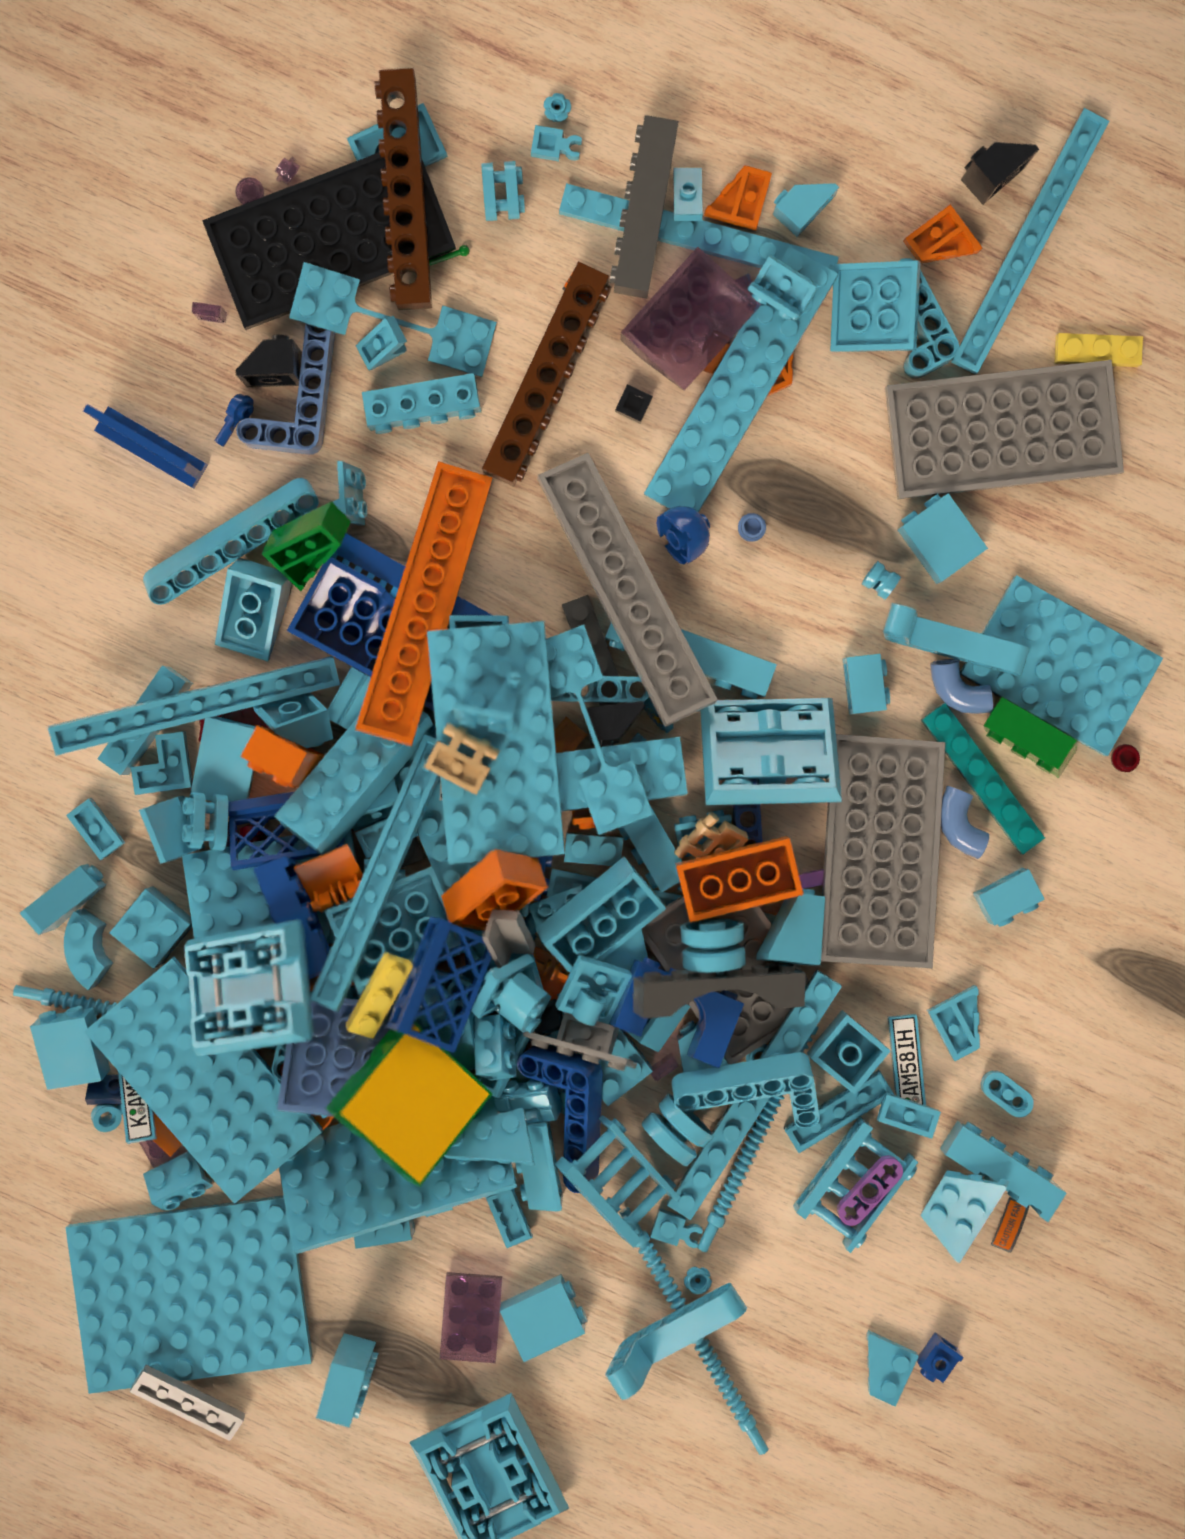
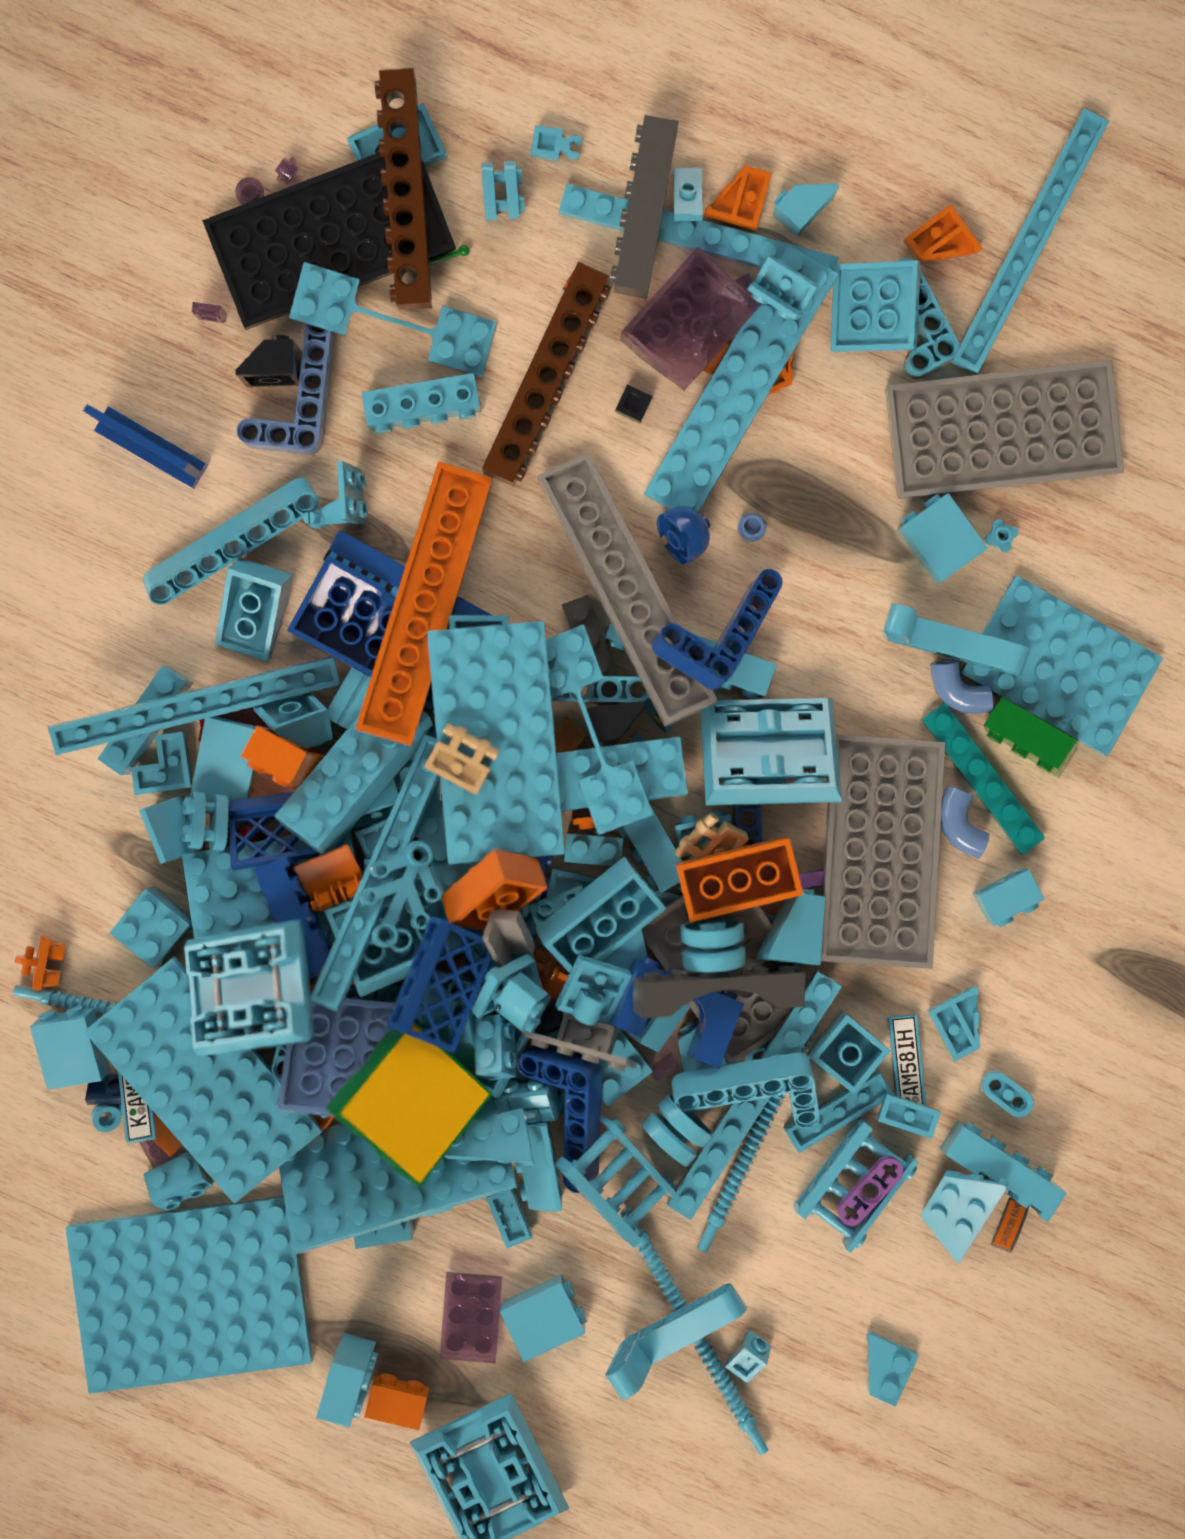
medium azure slope [20,864,106,935] -> none
medium azure brick [64,908,113,990] -> none
medium azure plate [66,798,125,860] -> none
light grey plate [130,1365,245,1441] -> none
blue plate [214,394,254,447] -> none
green wedge [262,501,351,591] -> none
light yellow plate [345,952,413,1039] -> none
medium azure slope [356,316,407,371] -> none
medium azure plate [452,672,523,733] -> none
medium azure plate [543,93,571,122] -> none
medium azure plate [650,1208,703,1248] -> none
medium azure plate [684,1267,712,1294] -> none
medium azure brick [843,654,890,714] -> none
medium azure wheel [862,561,901,600] -> none
blue brick [917,1332,964,1383] -> none
black slope [961,142,1039,205] -> none
light yellow plate [1054,333,1143,367] -> none
dark red plate [1111,744,1140,772] -> none
none -> orange hips [15,935,65,991]
none -> medium azure plant [359,841,441,947]
none -> orange brick [364,1374,430,1430]
none -> blue beam [651,569,783,690]
none -> medium azure bracket [725,1330,771,1383]
none -> medium azure plate [985,519,1018,552]

